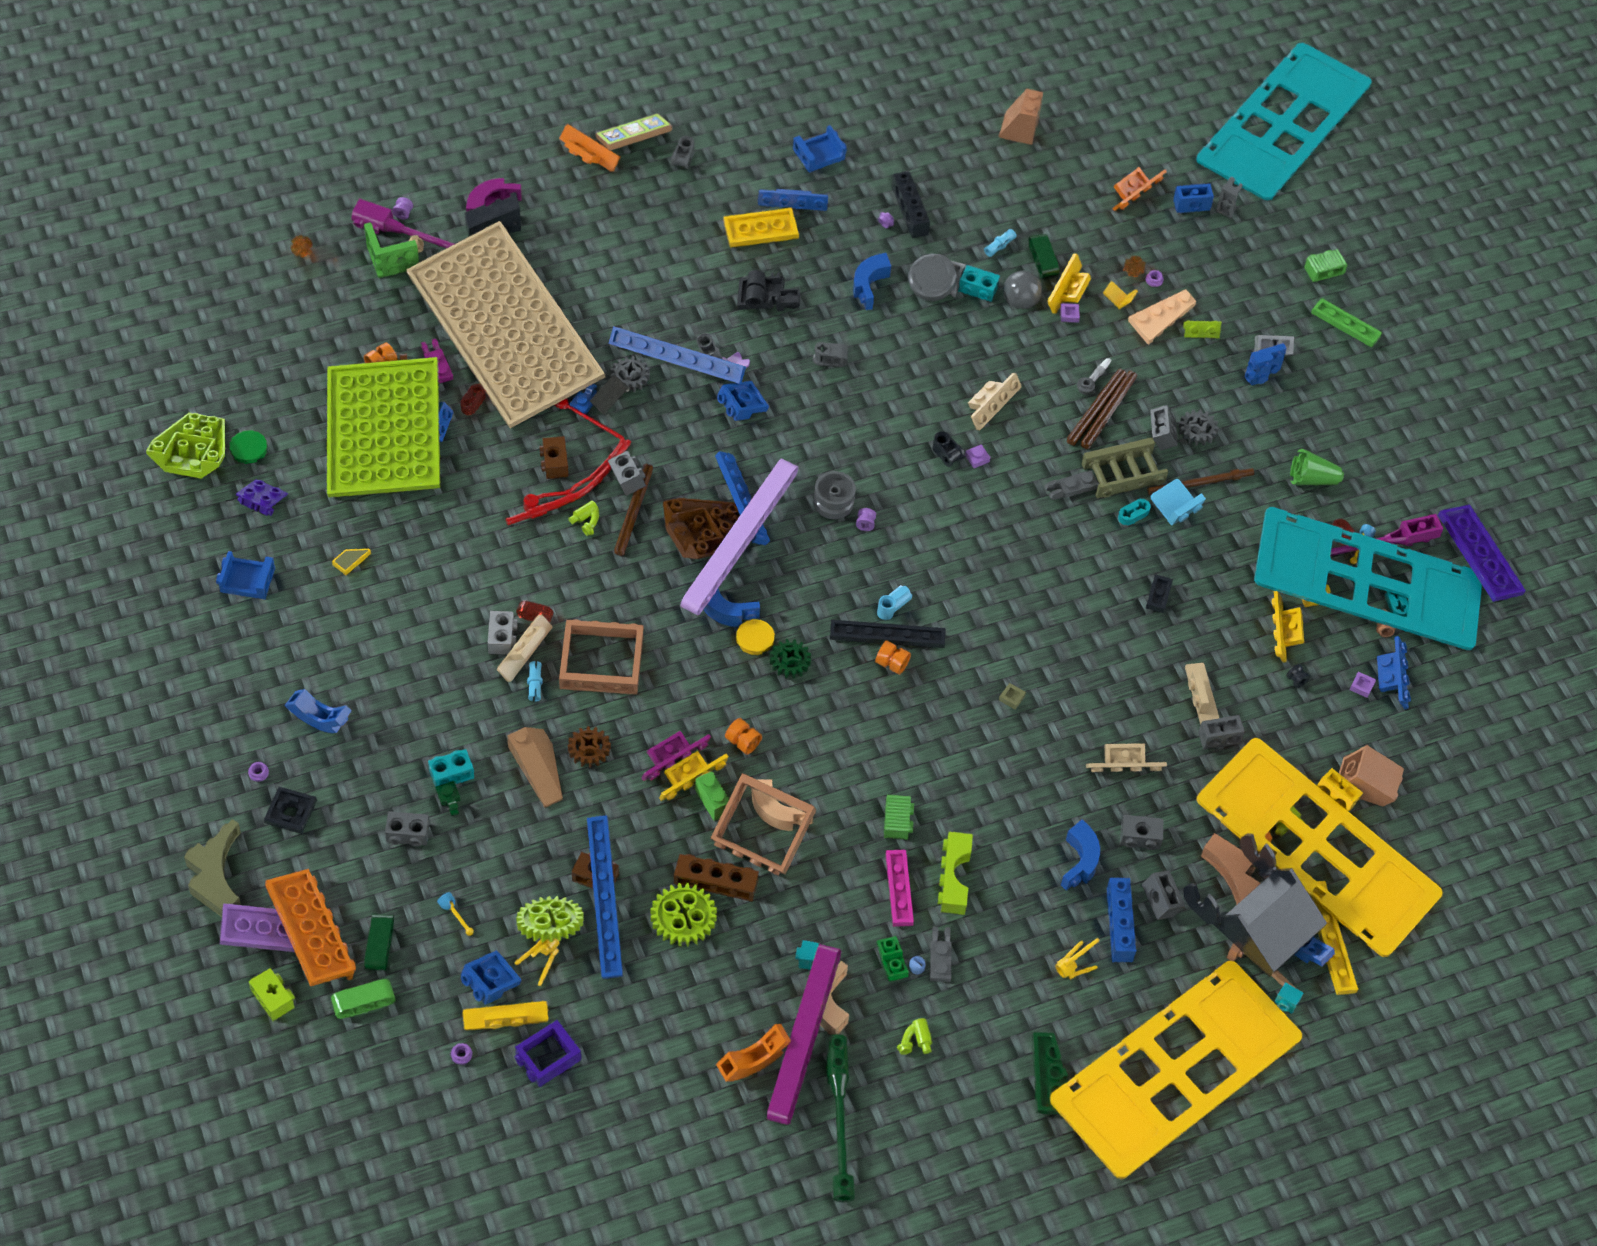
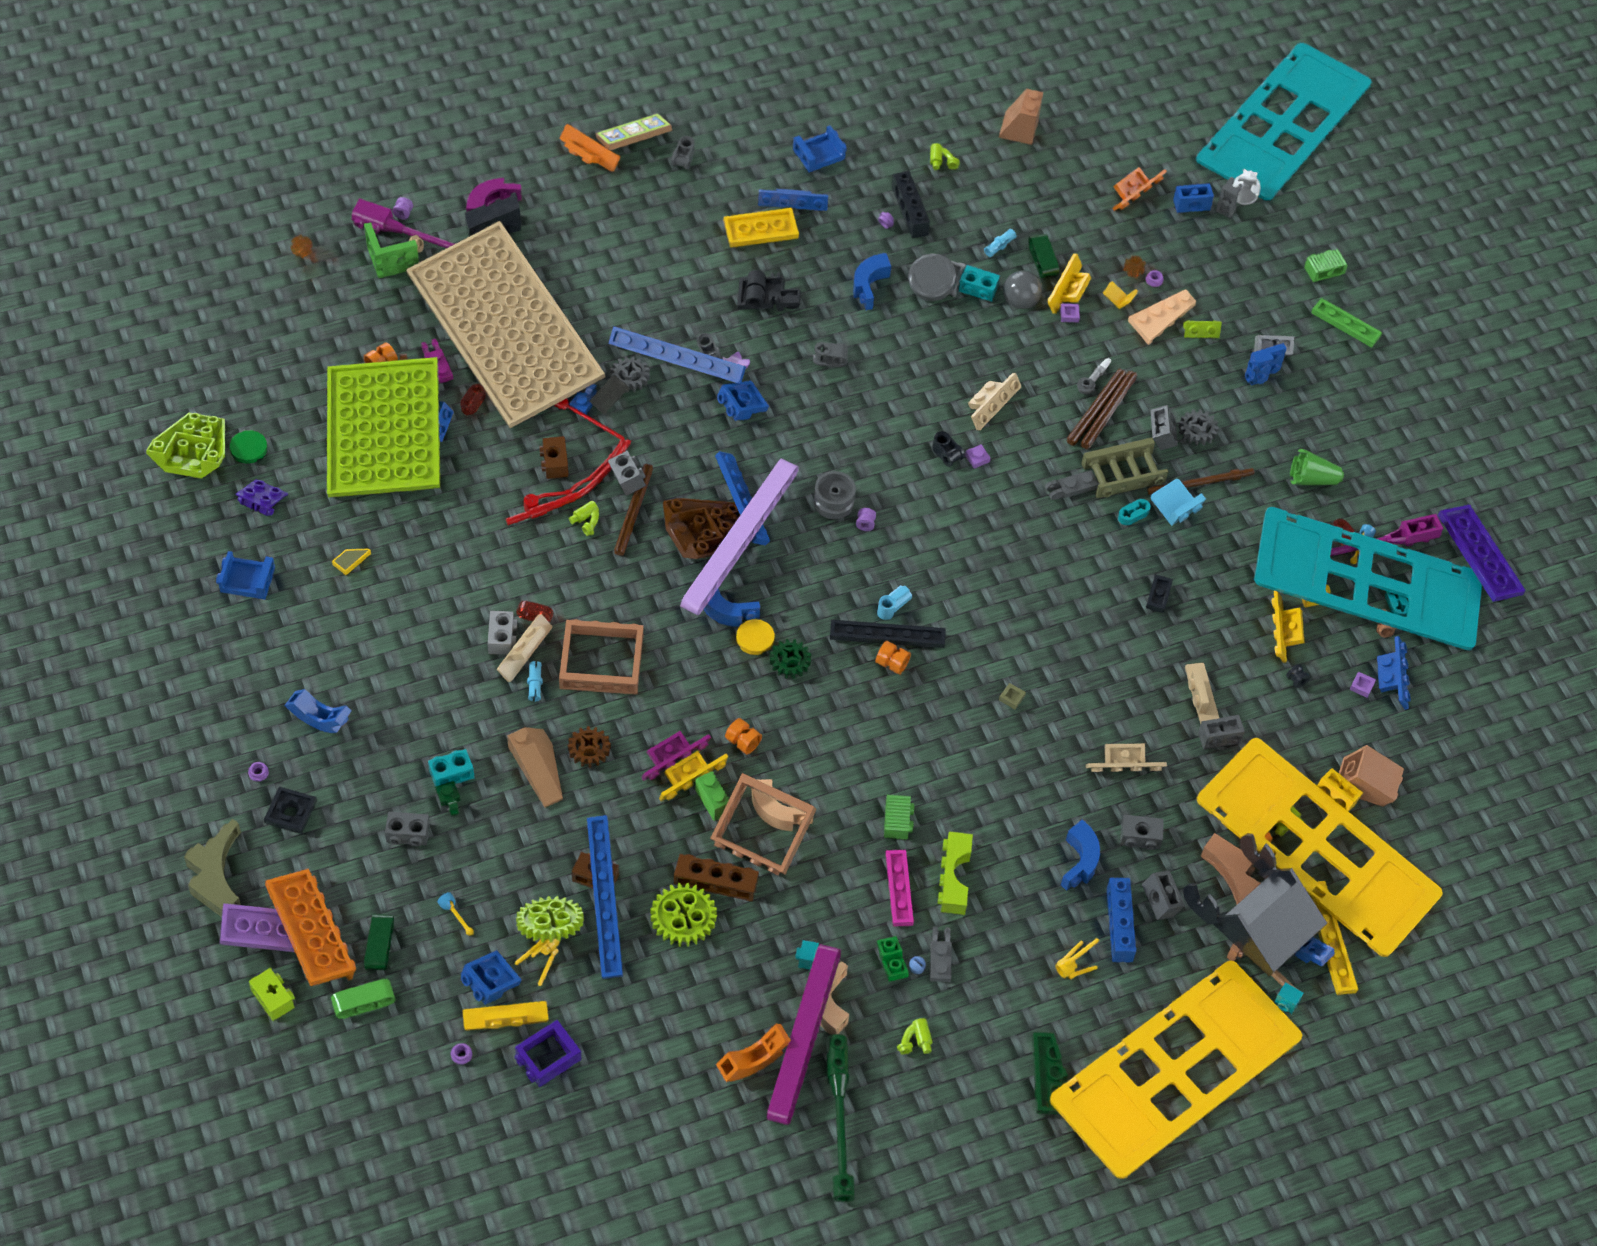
none -> lime plant [930,143,960,170]
none -> white helmet [1233,169,1260,205]

